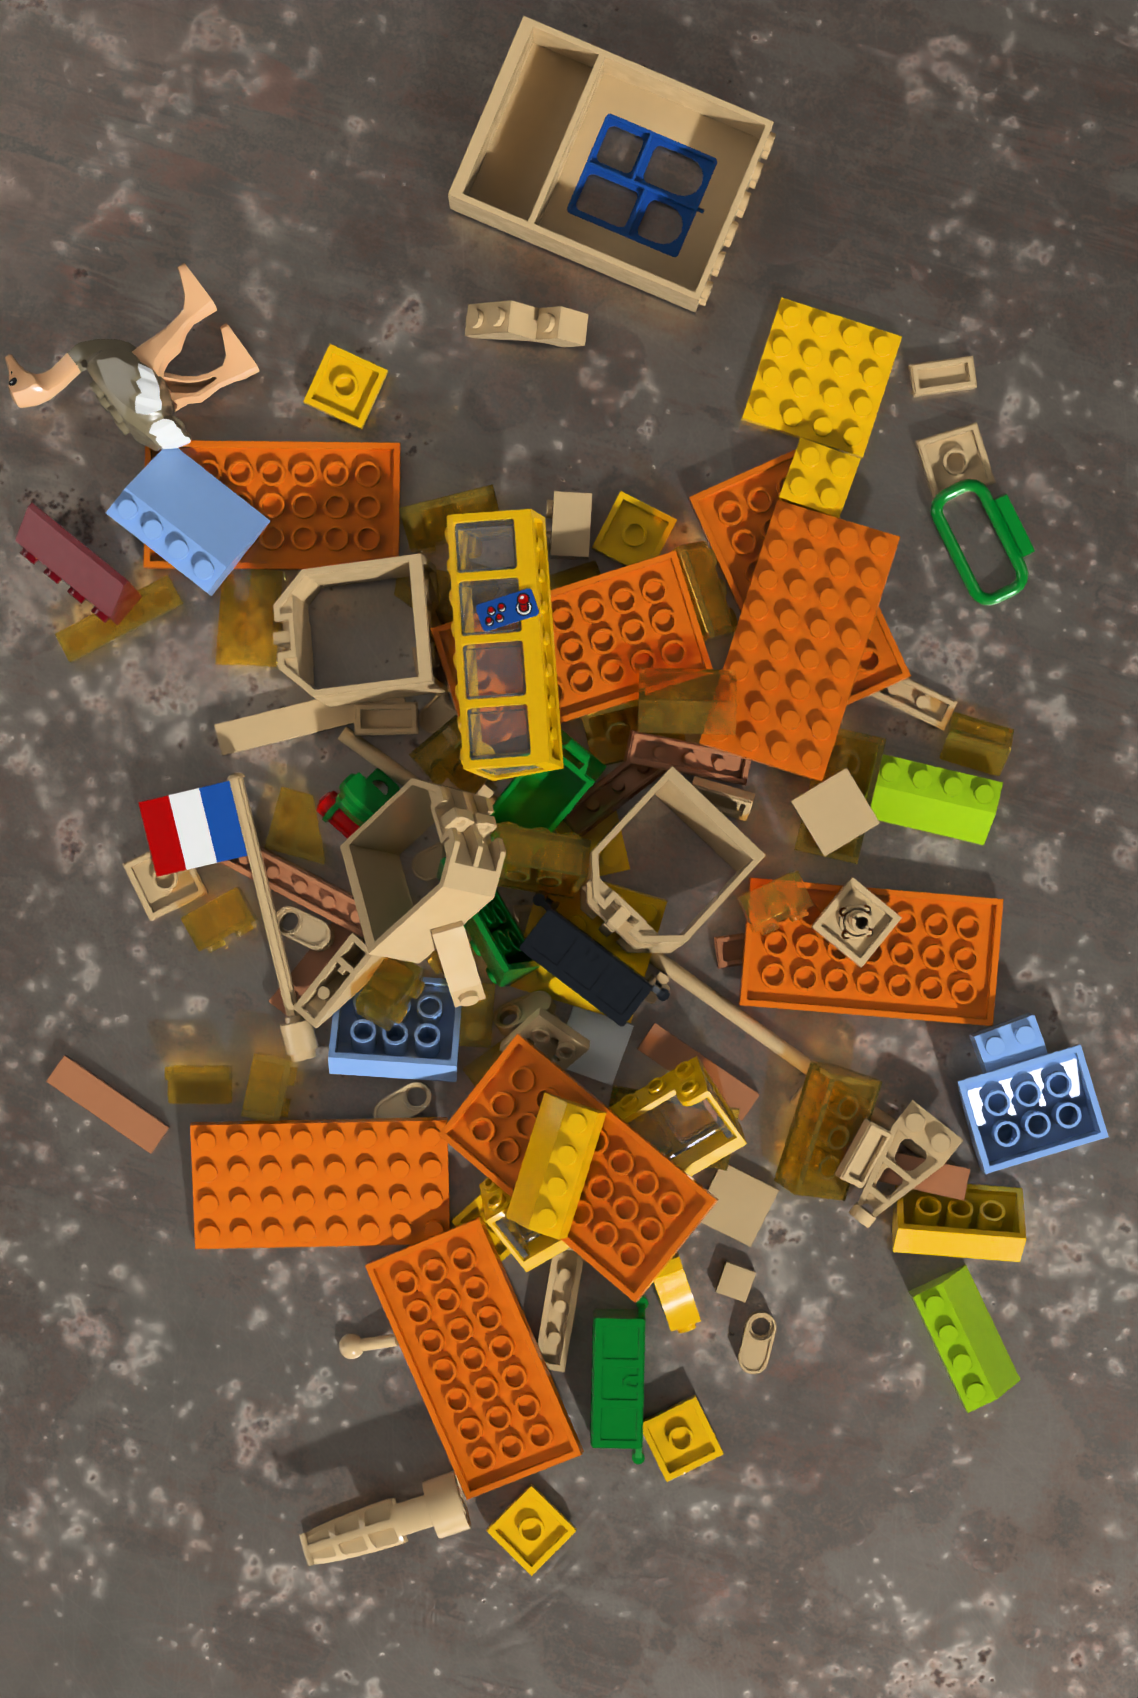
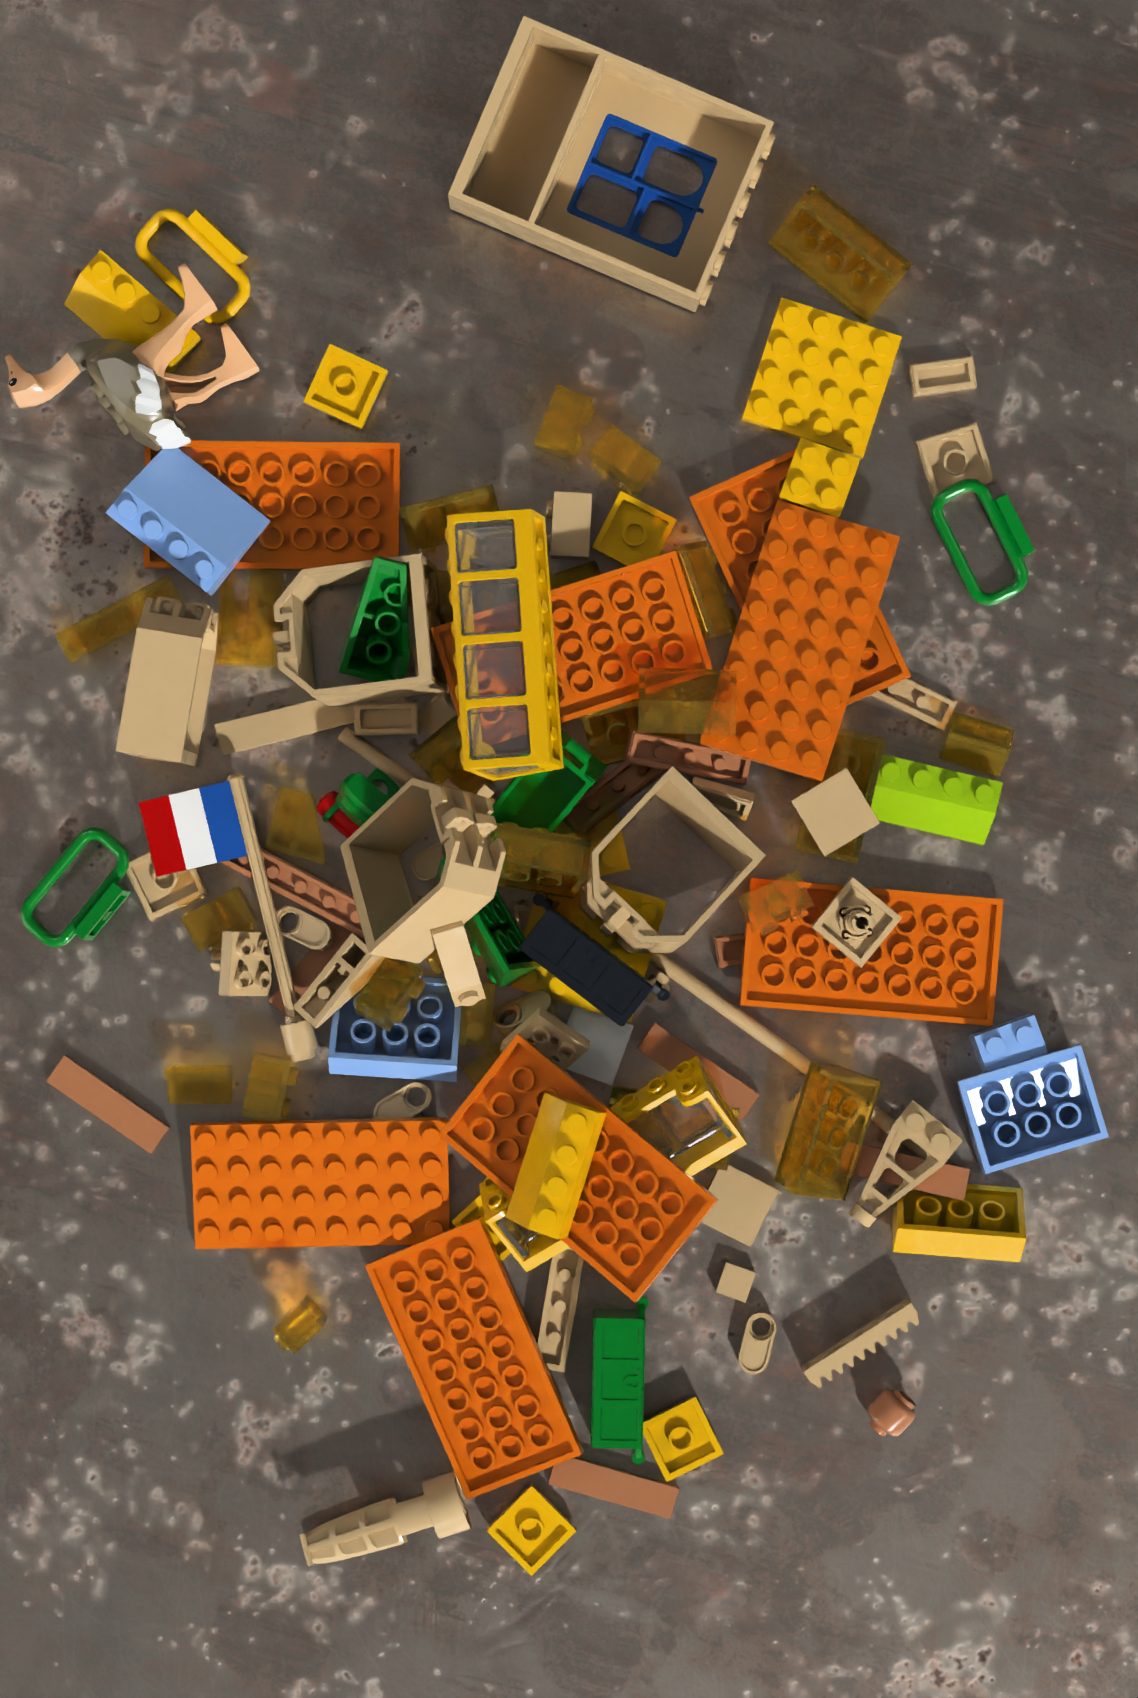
dark red slope [15,502,142,626] -> none
tan bar [339,1333,399,1359] -> none
tan arch [465,300,588,348] -> none
blue sticker [476,588,539,632] -> none
yellow arch [654,1251,701,1333] -> none
tan tile [834,1118,892,1190] -> none
lime slope [908,1264,1020,1413] -> none
none -> green bar [20,827,132,947]
none -> yellow slope [64,250,202,374]
none -> tan container [115,596,219,767]
none -> yellow bar [135,208,251,324]
none -> tan plate [211,931,272,996]
none -> clear yellow brick [273,1295,328,1354]
none -> green wedge [338,555,410,682]
none -> clear yellow brick [534,384,596,462]
none -> nougat tile [548,1457,679,1519]
none -> clear yellow brick [588,424,662,496]
none -> clear yellow slope [768,185,913,324]
none -> tan gear [801,1298,919,1388]
none -> nougat head [868,1388,916,1437]

